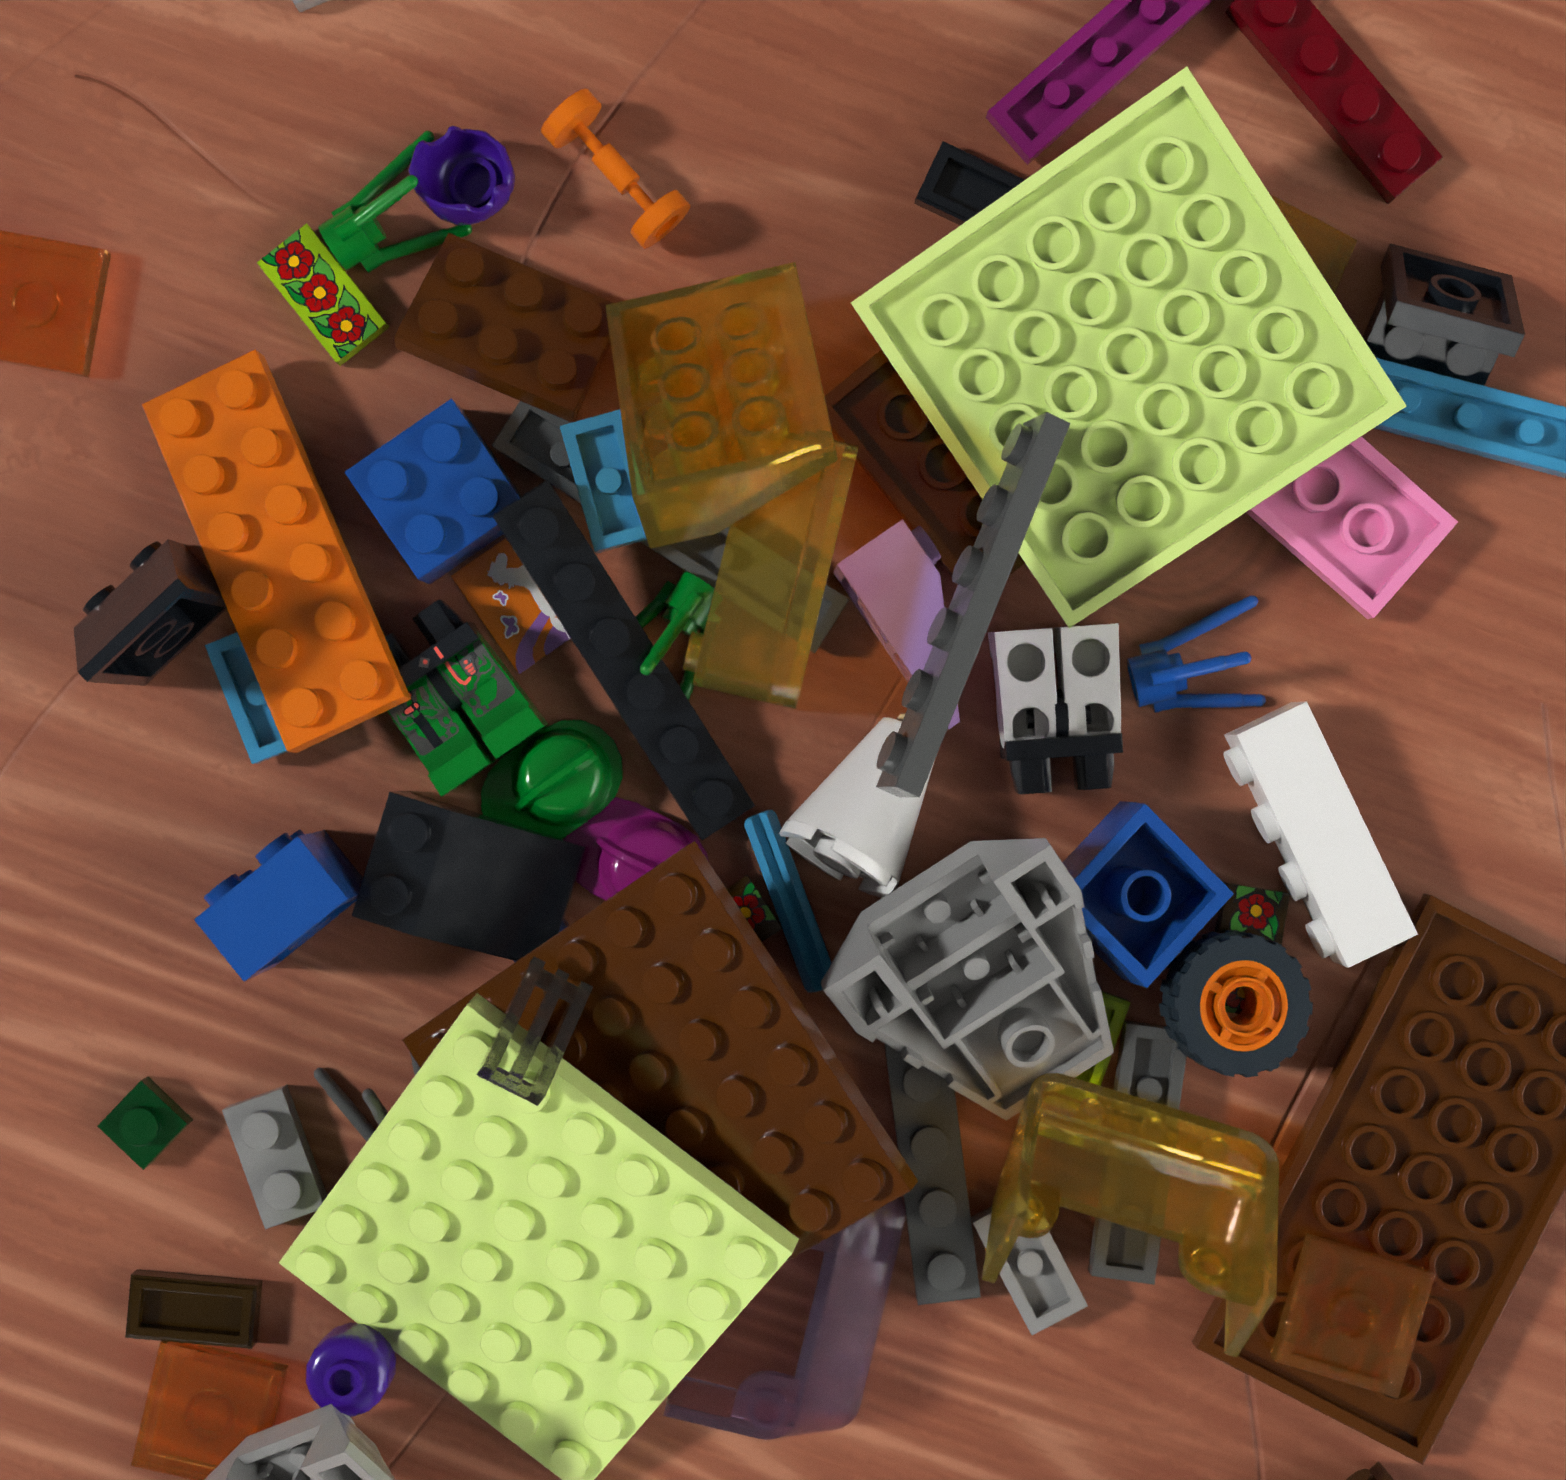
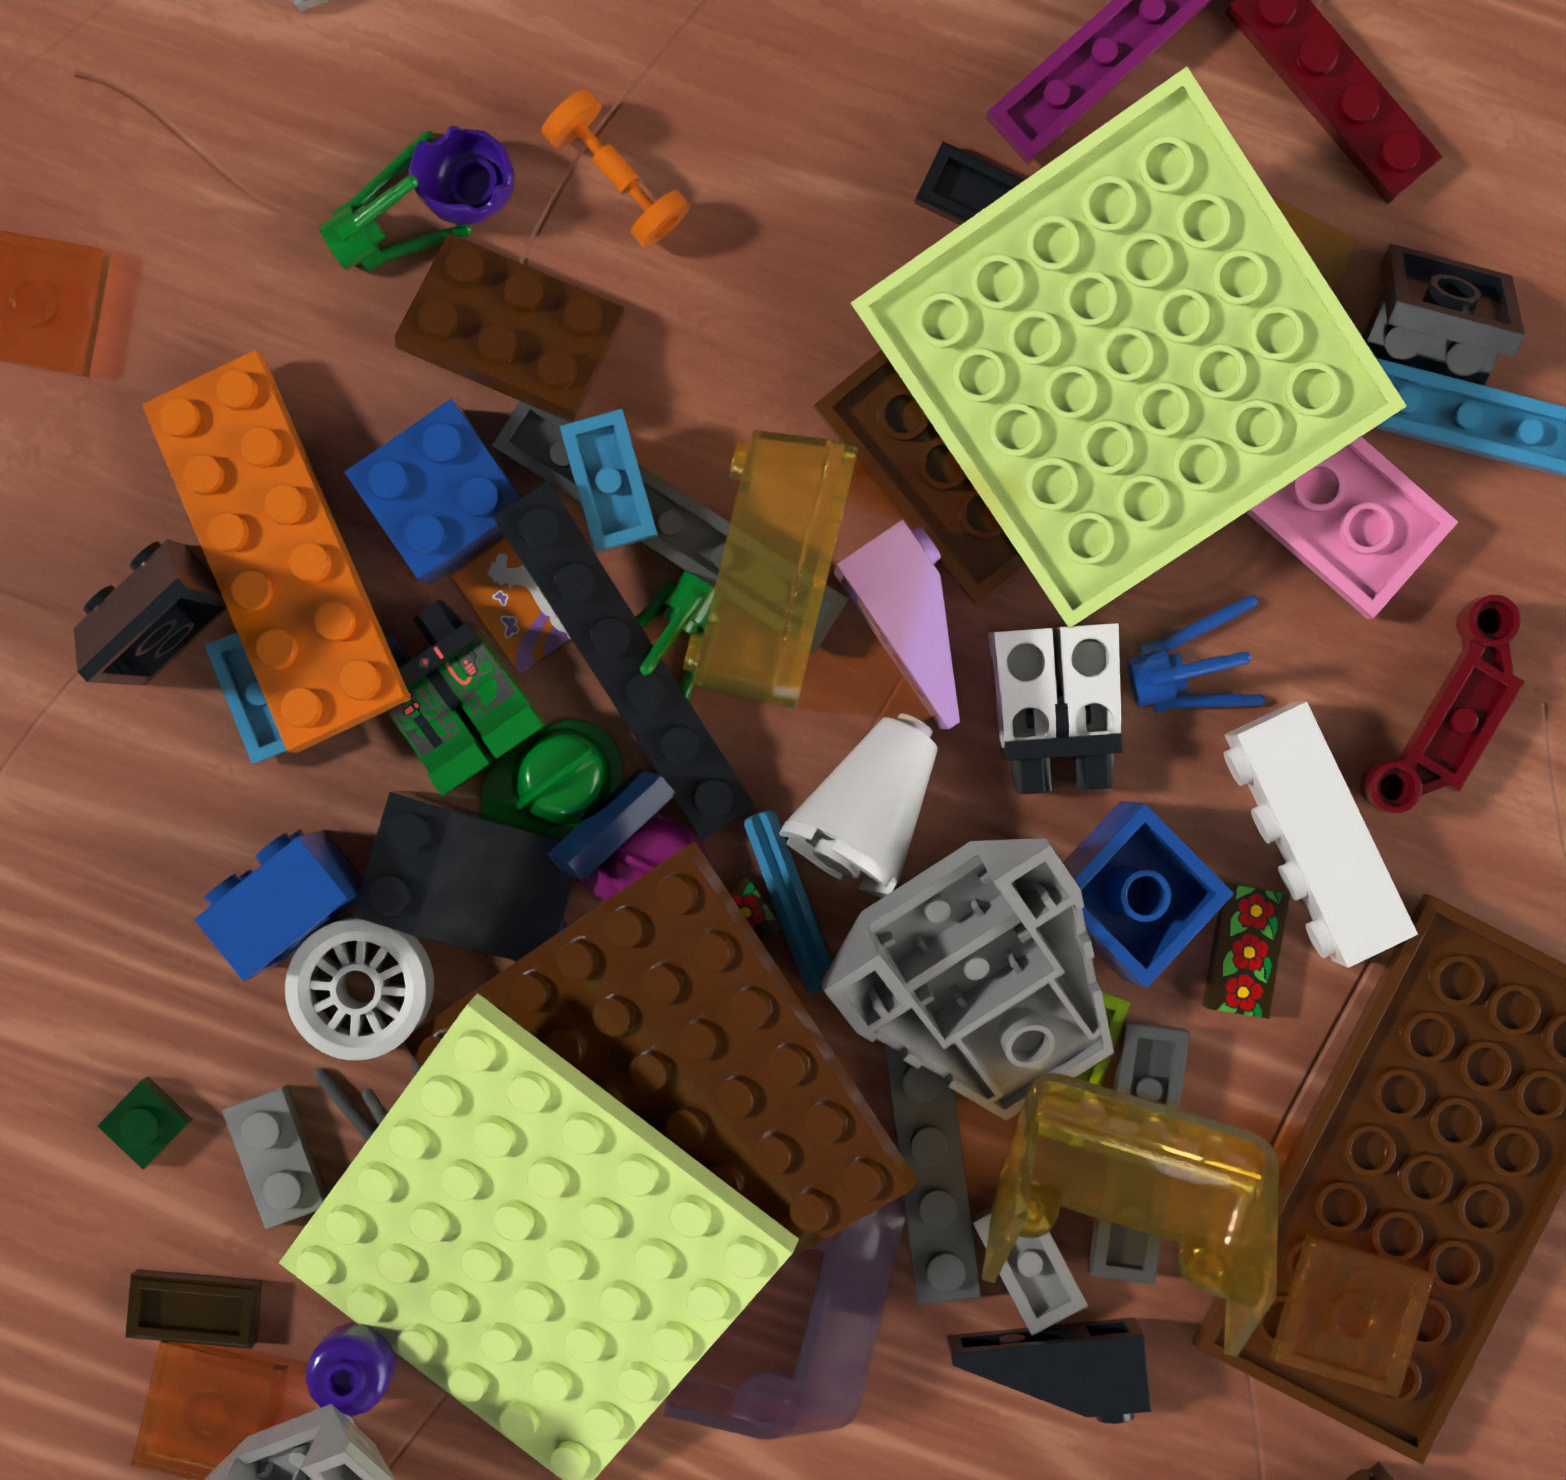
tile [257,223,389,366] -> none
clear smoke tile [477,956,593,1106] -> none
clear yellow slope [606,262,838,549] -> none
dark grey plate [876,412,1070,797] -> none
black wheel [1159,930,1313,1078] -> none
none -> white wheel [285,916,434,1060]
none -> dark blue tile [547,769,675,880]
none -> black slope [946,1317,1151,1424]
none -> dark red plate [1360,595,1525,813]

